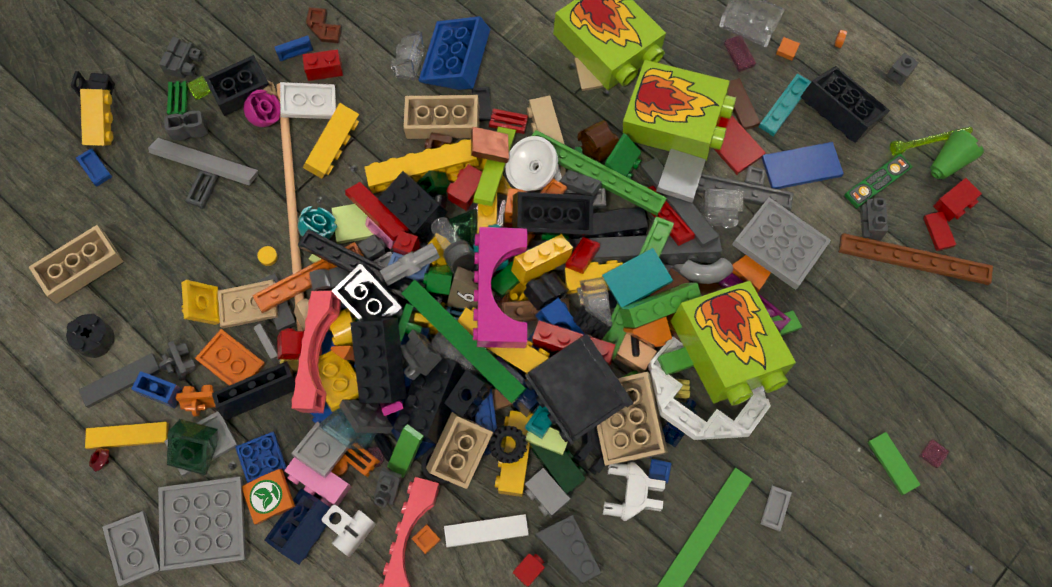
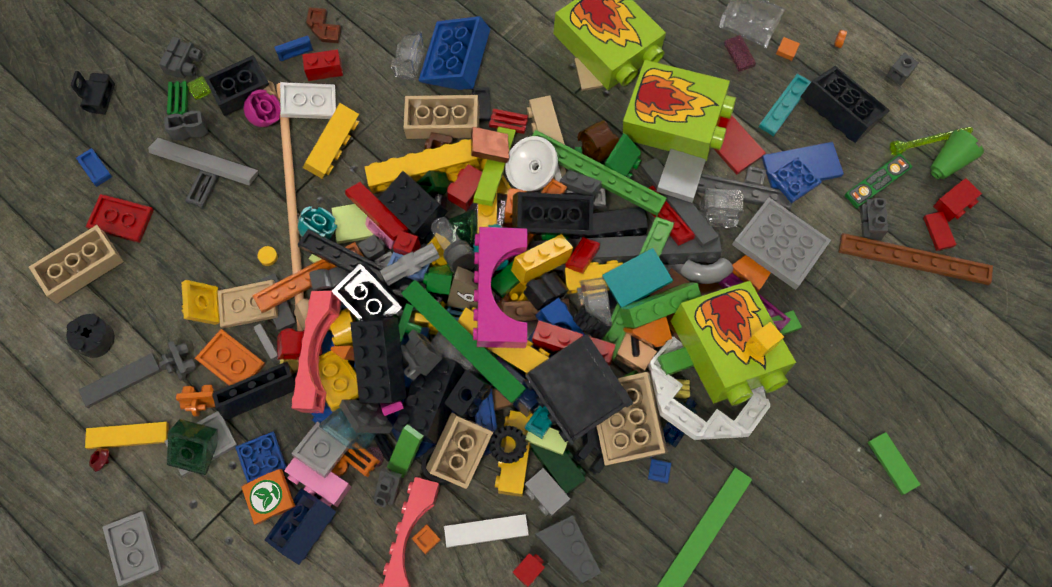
yellow brick [80,89,113,146] -> none
blue brick [131,371,182,409] -> none
light grey plate [158,477,246,572] -> none
white piece [322,505,376,557] -> none
white connector [603,461,666,521] -> none
reddish brown tile [727,78,760,130] -> none
light grey tile [760,485,792,531] -> none
clear pink tile [919,439,949,468] -> none
none -> red tile [85,194,154,243]
none -> yellow brick [746,322,784,359]
none -> blue tile [768,155,822,204]

